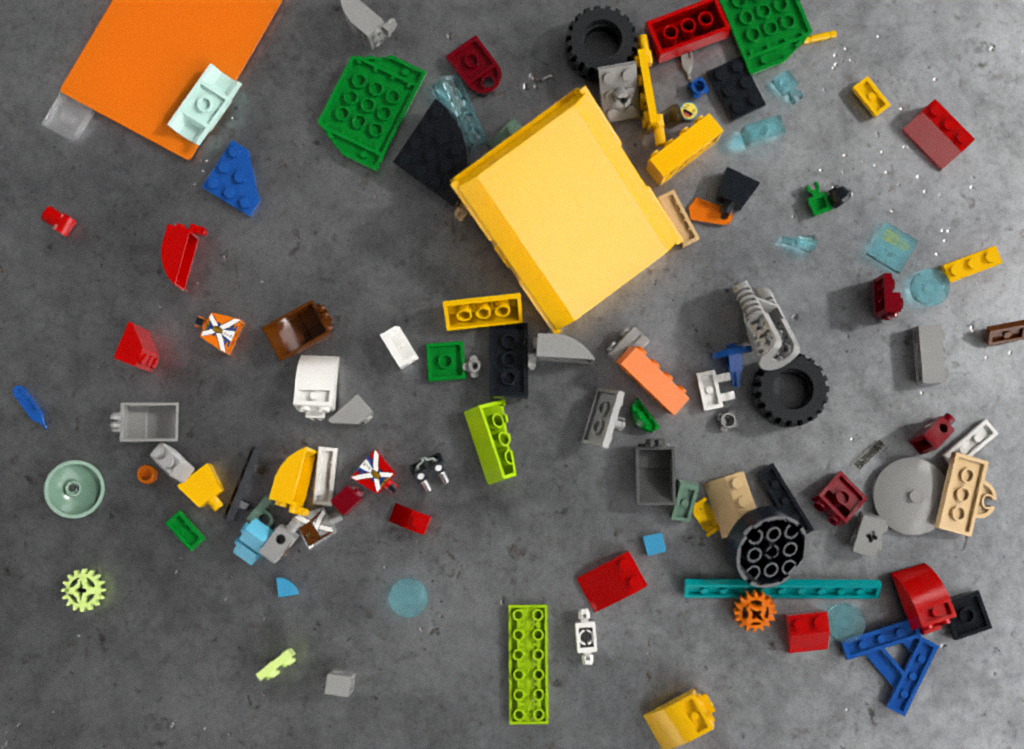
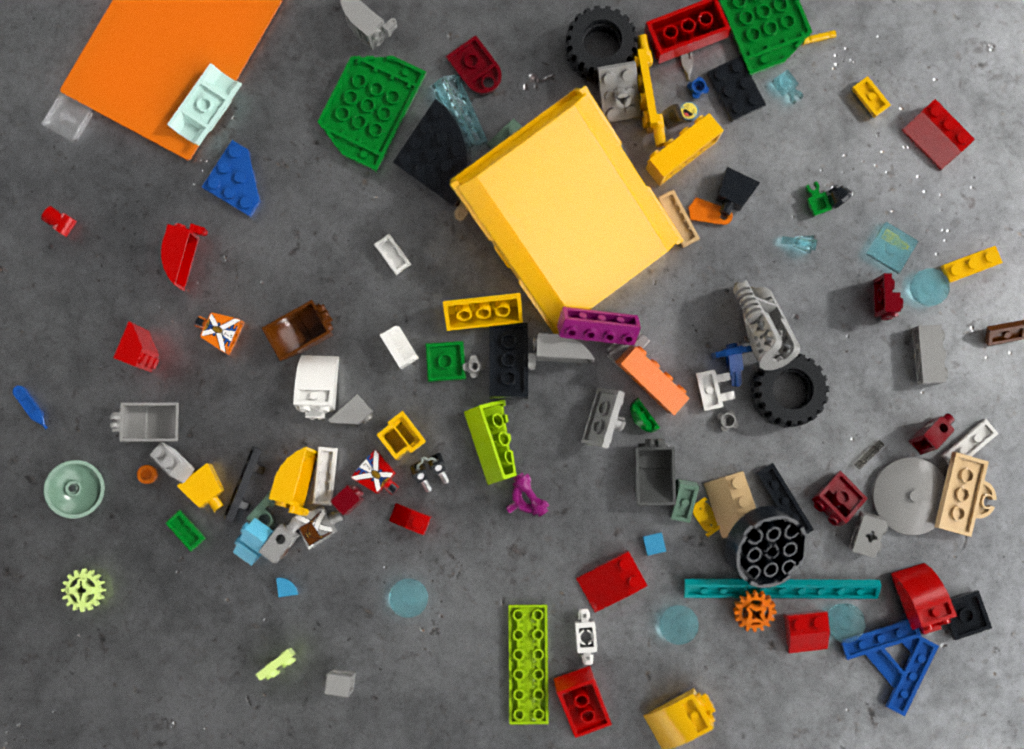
clear light blue brick [740,115,786,149] -> none
none -> white plate [374,234,412,276]
none -> yellow plate [376,411,427,460]
none -> magenta piece [506,472,550,517]
none -> red slope [554,666,612,738]
none -> magenta brick [557,307,641,346]
none -> clear light blue tile [659,605,699,645]

